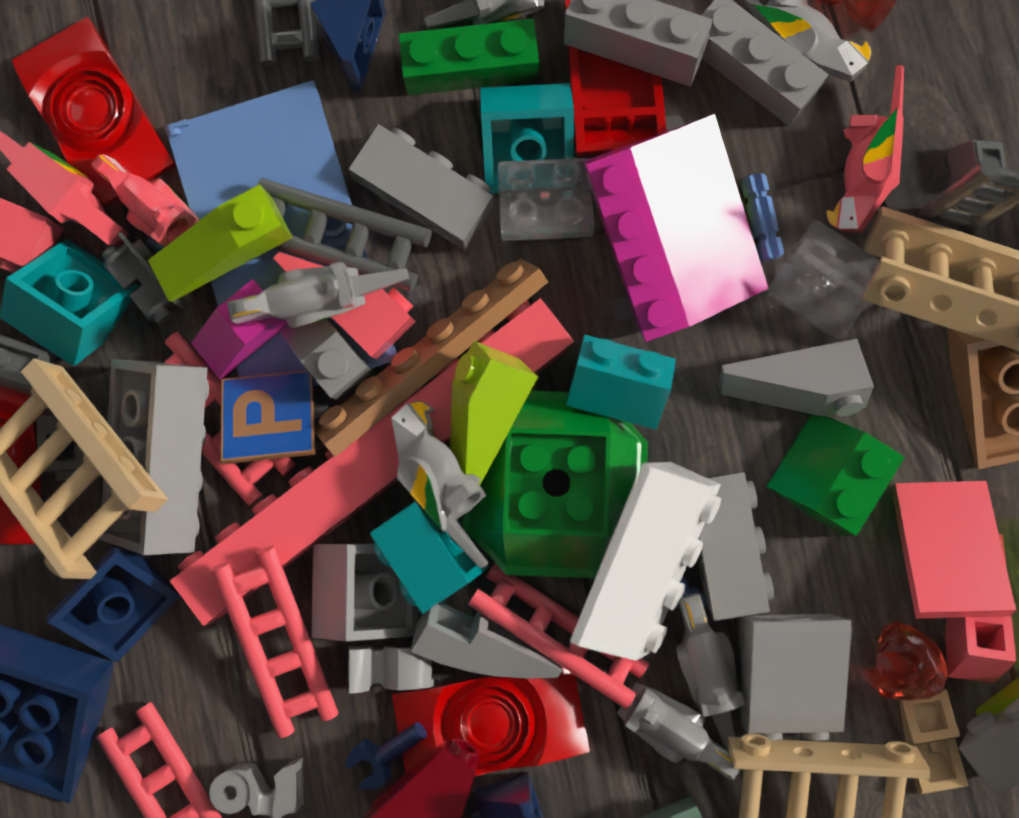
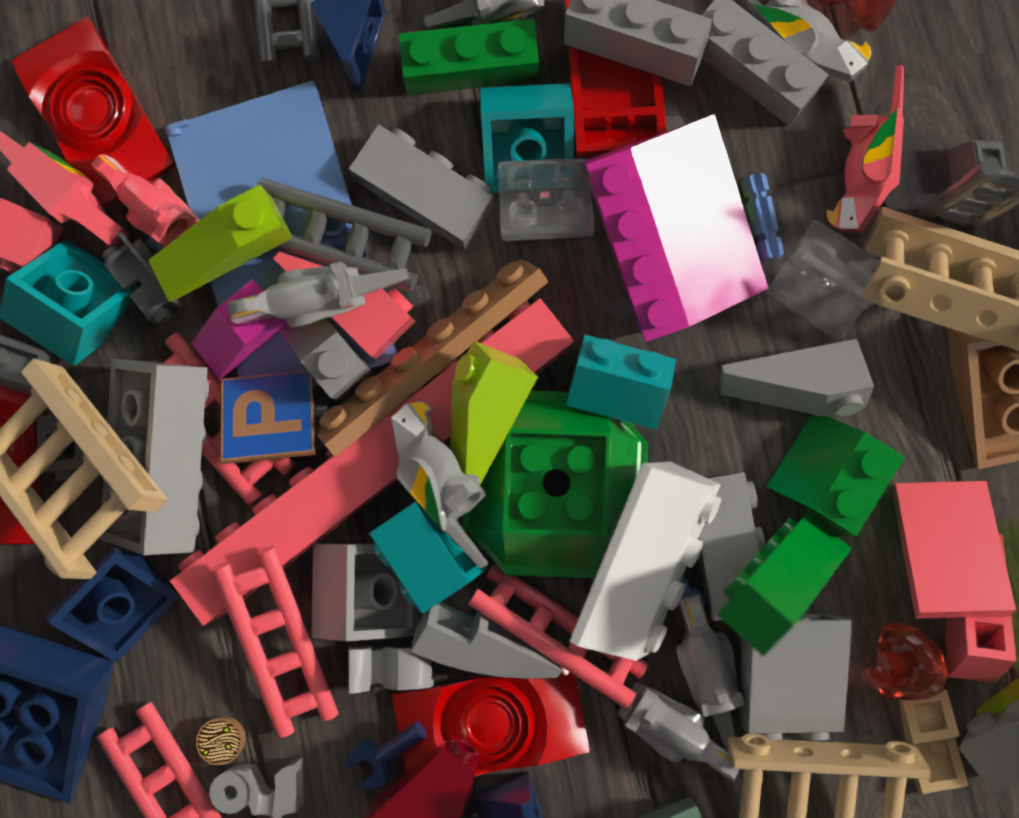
none -> tile [196,716,246,765]
none -> green brick [717,511,852,657]

